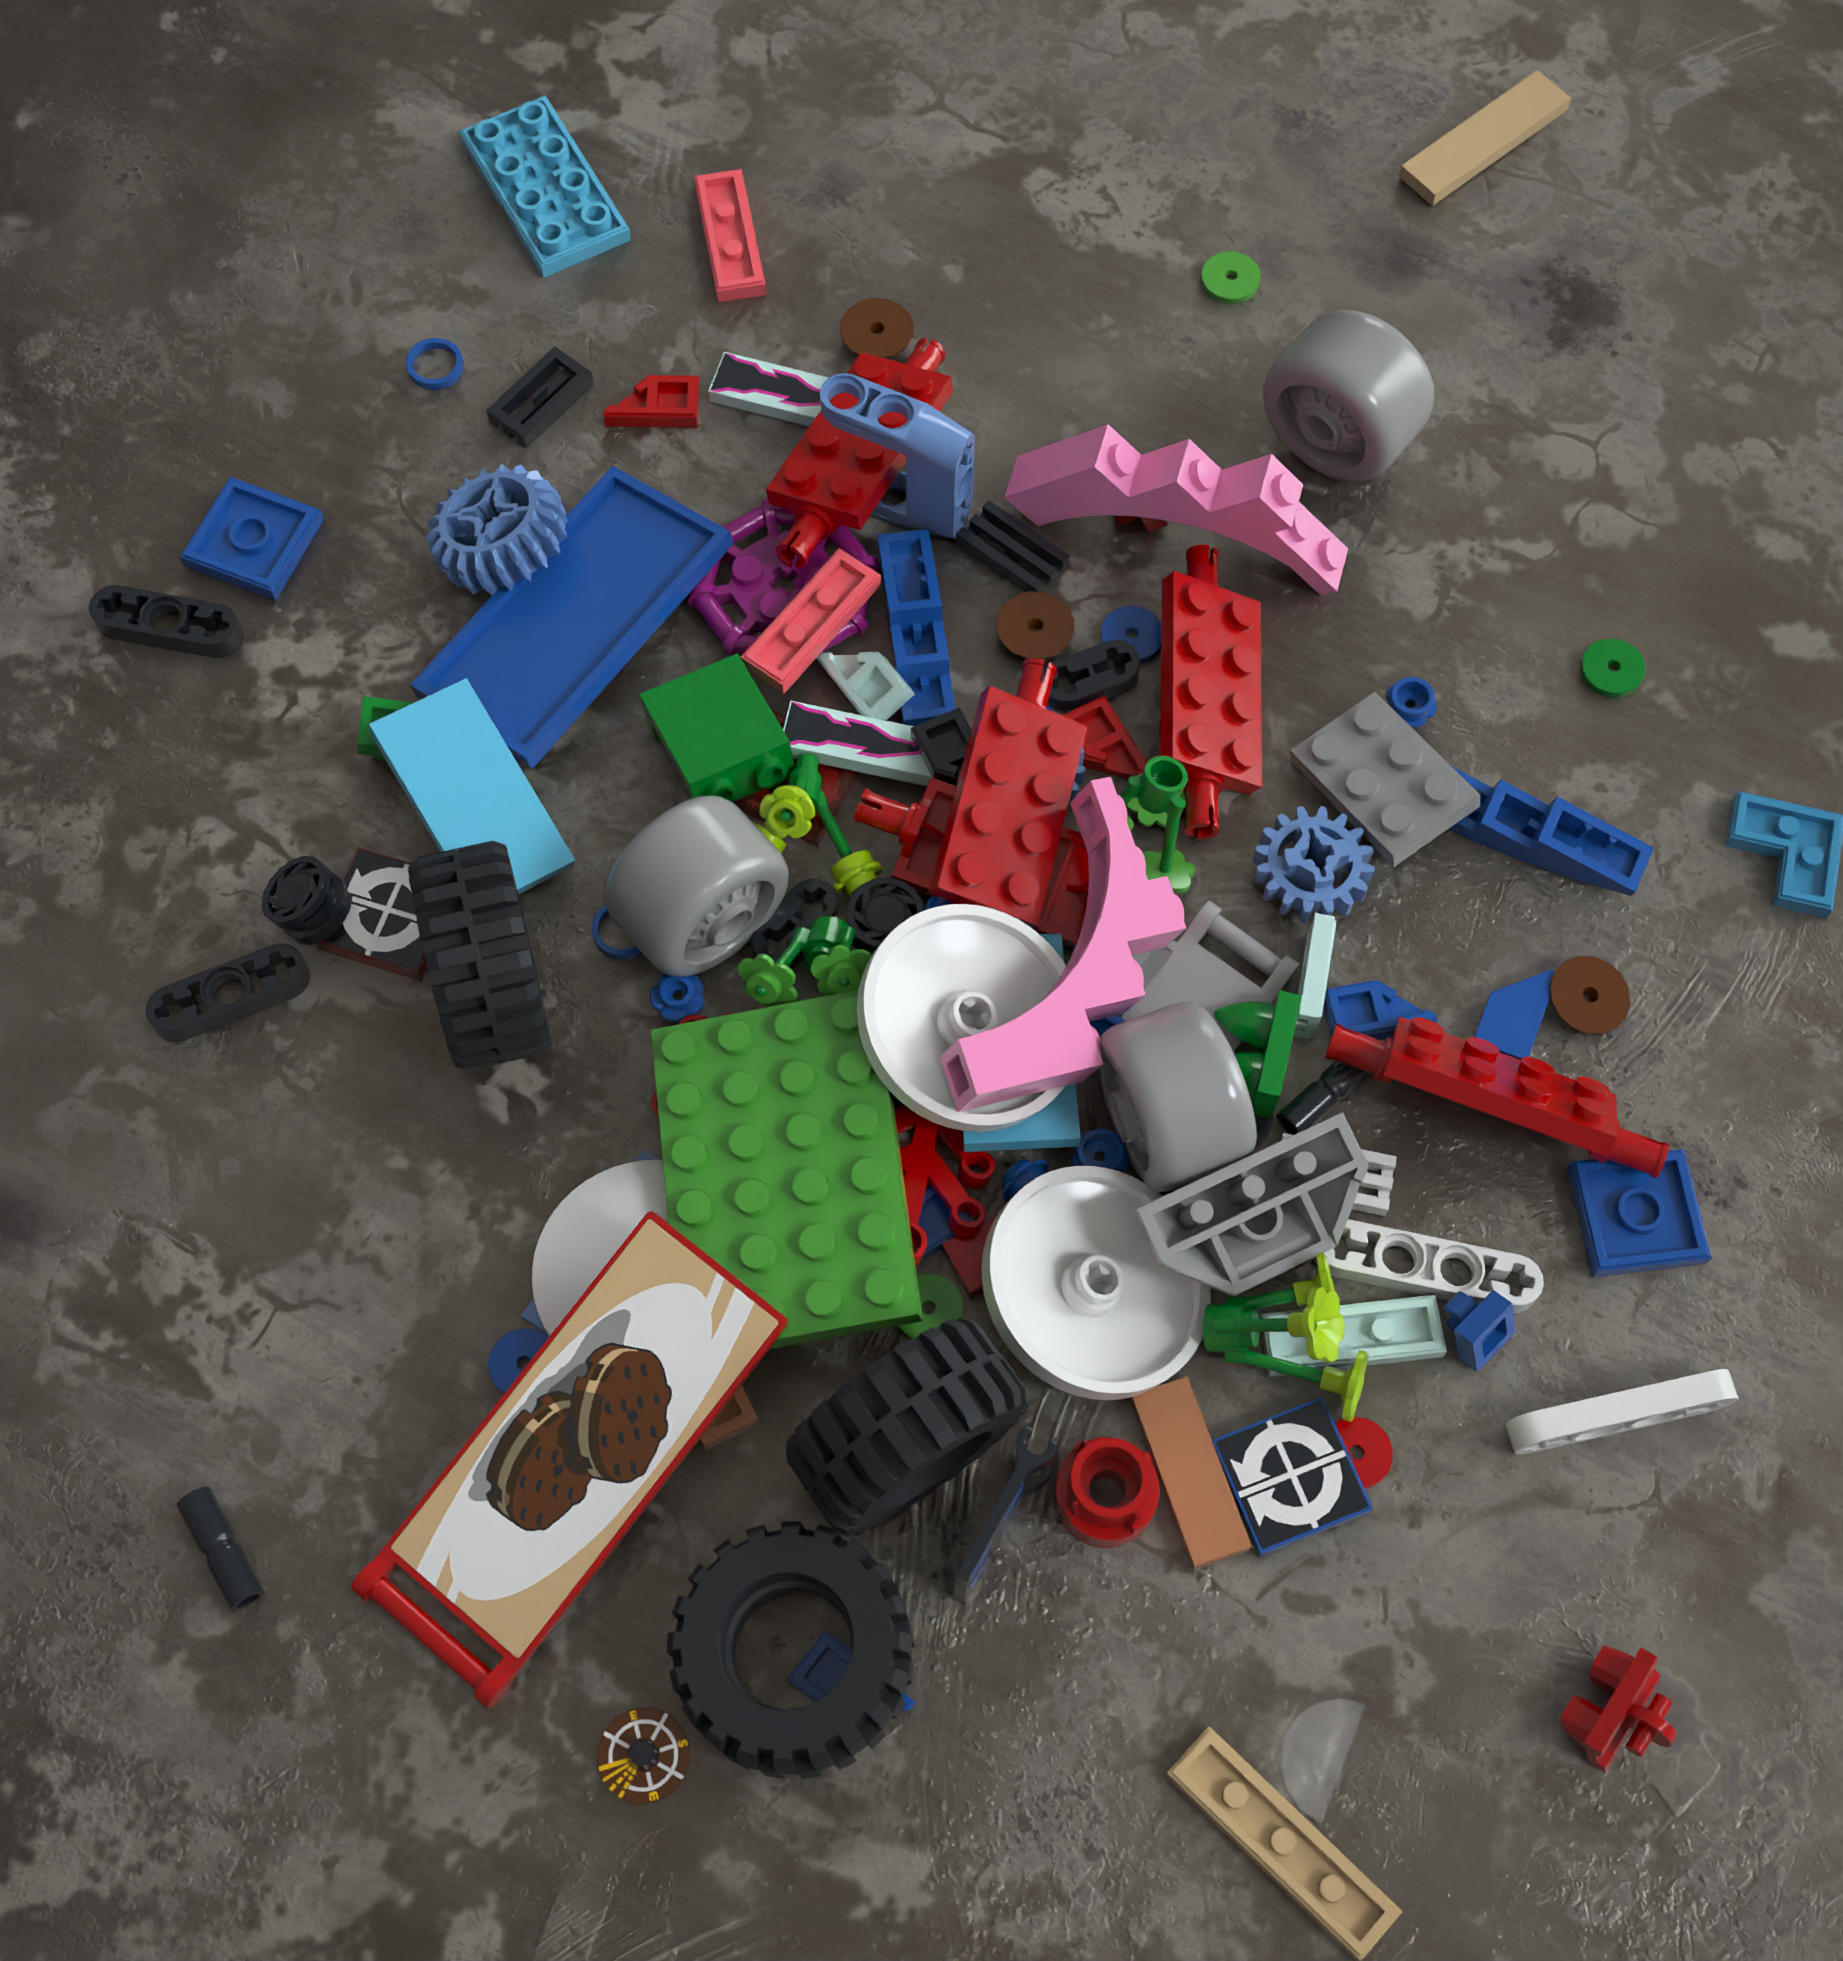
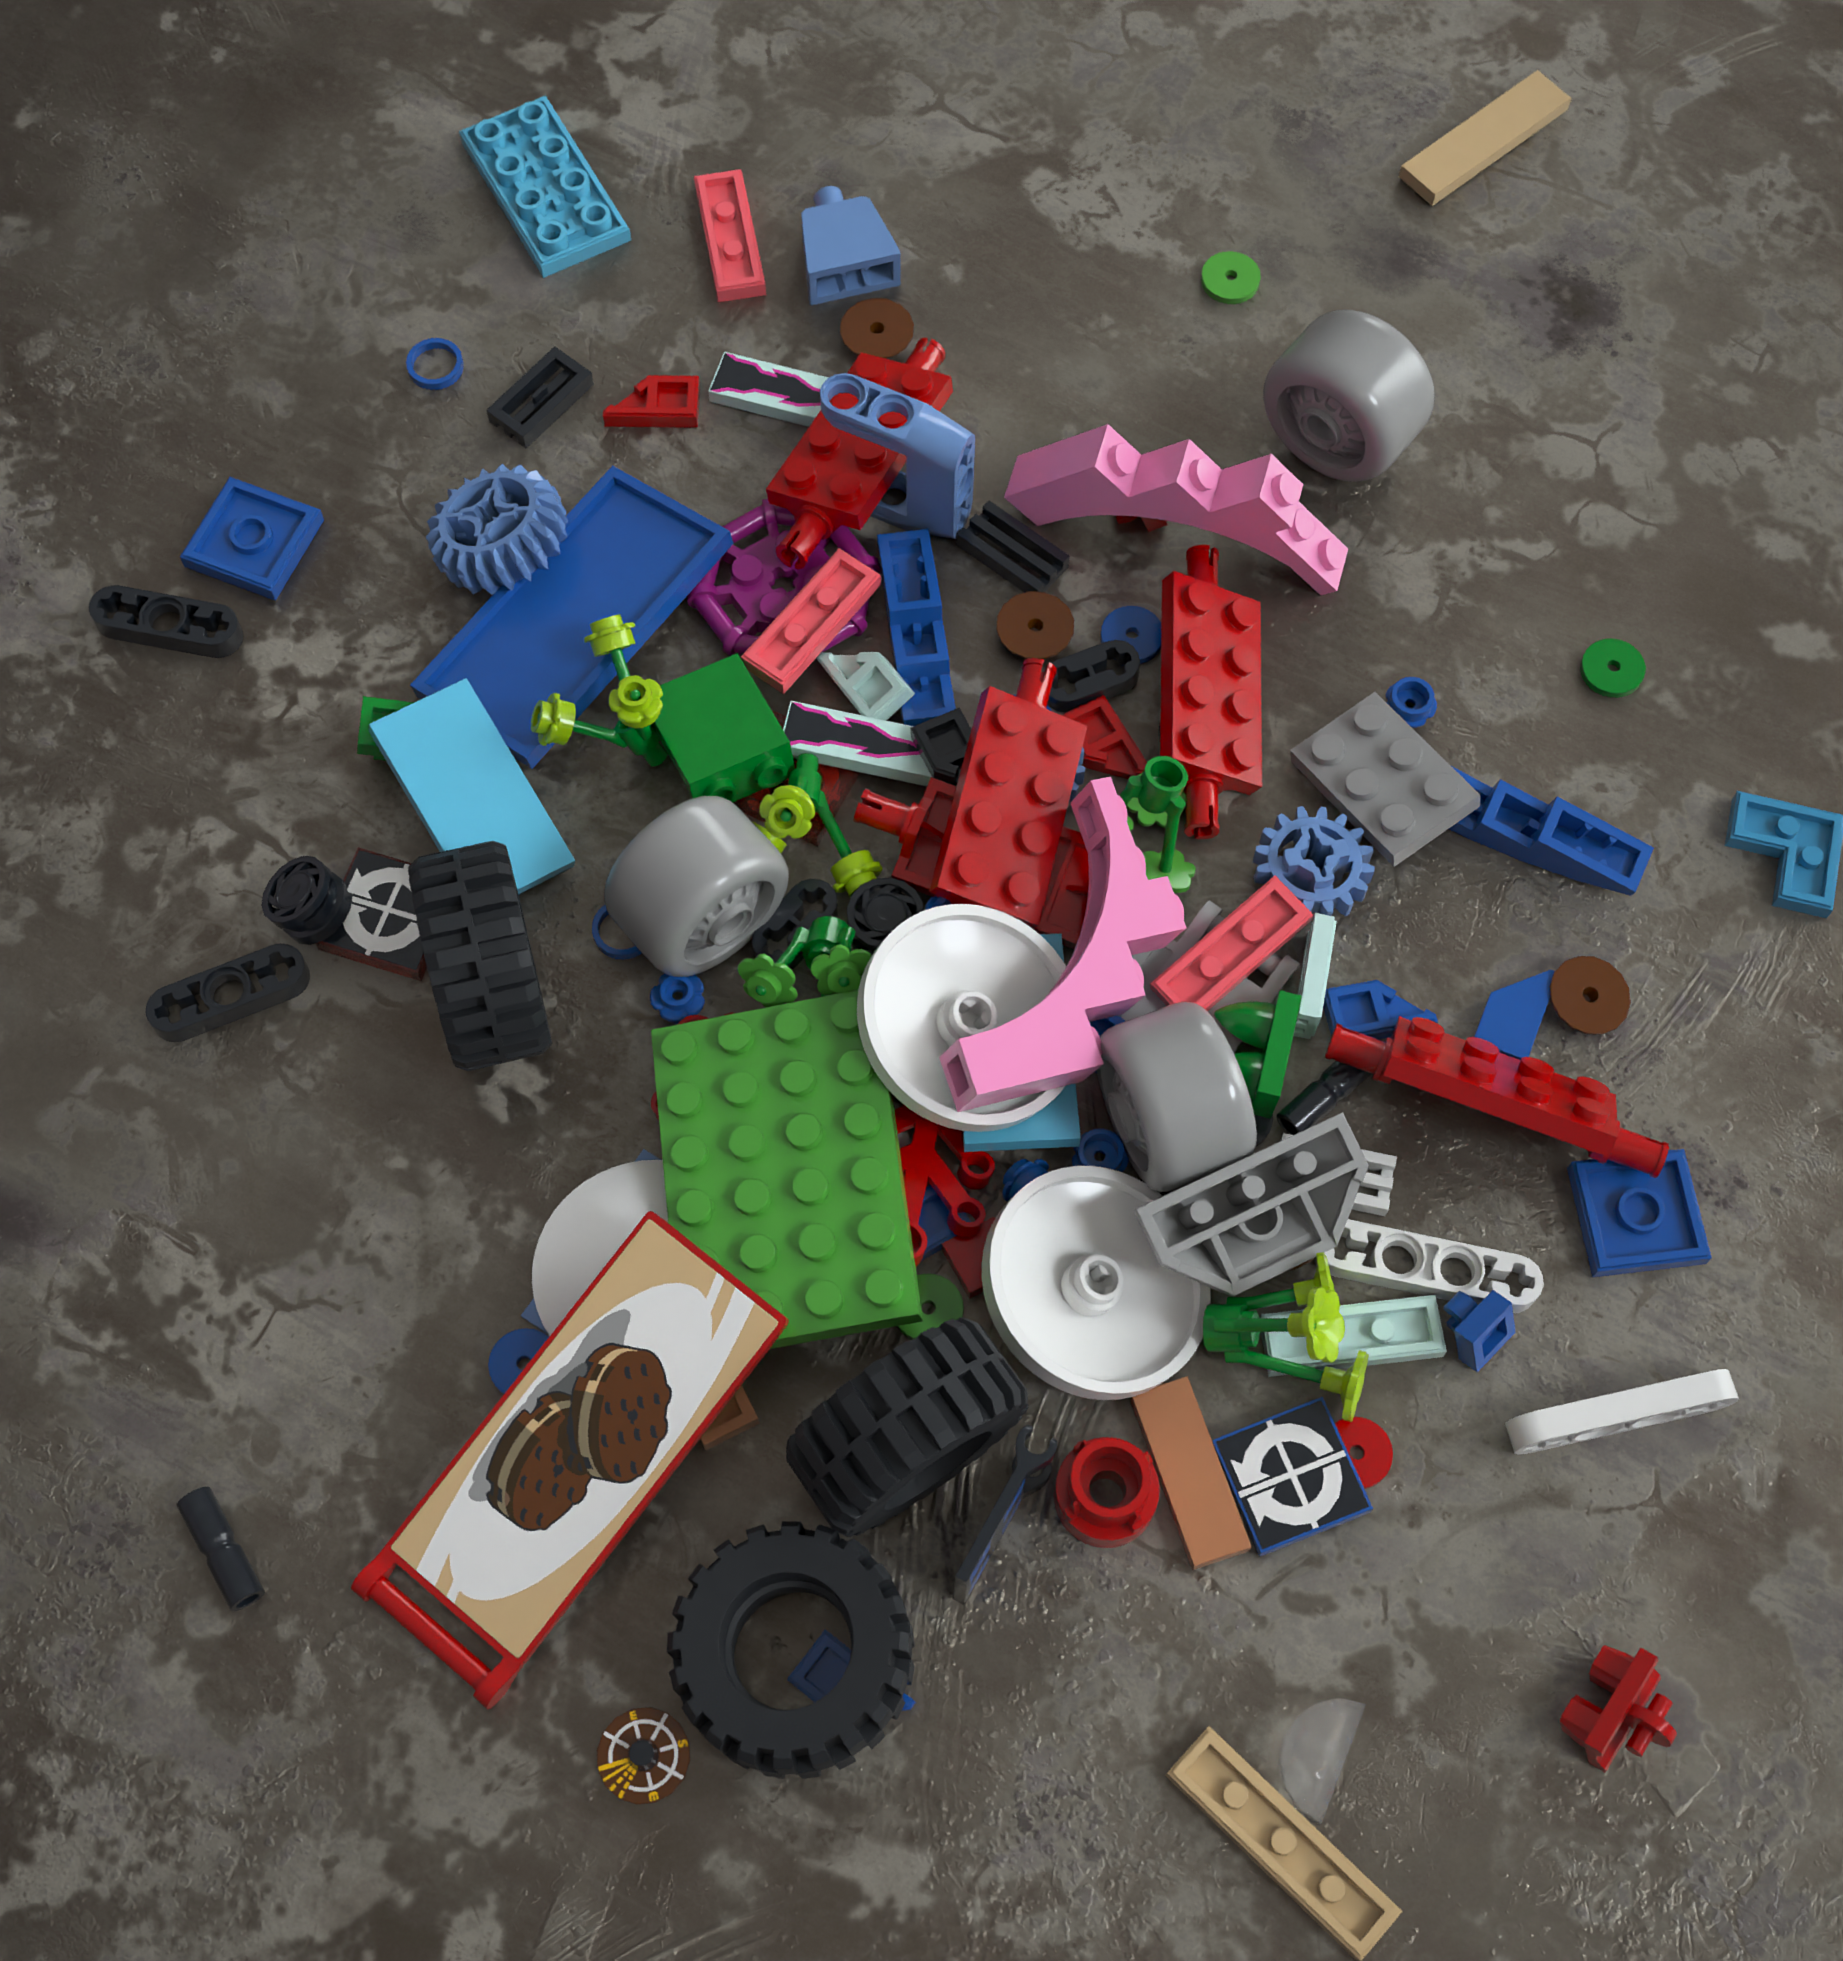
none -> lime plant [531,614,667,767]
none -> medium blue torso [801,186,901,305]
none -> coral tile [1150,875,1313,1011]

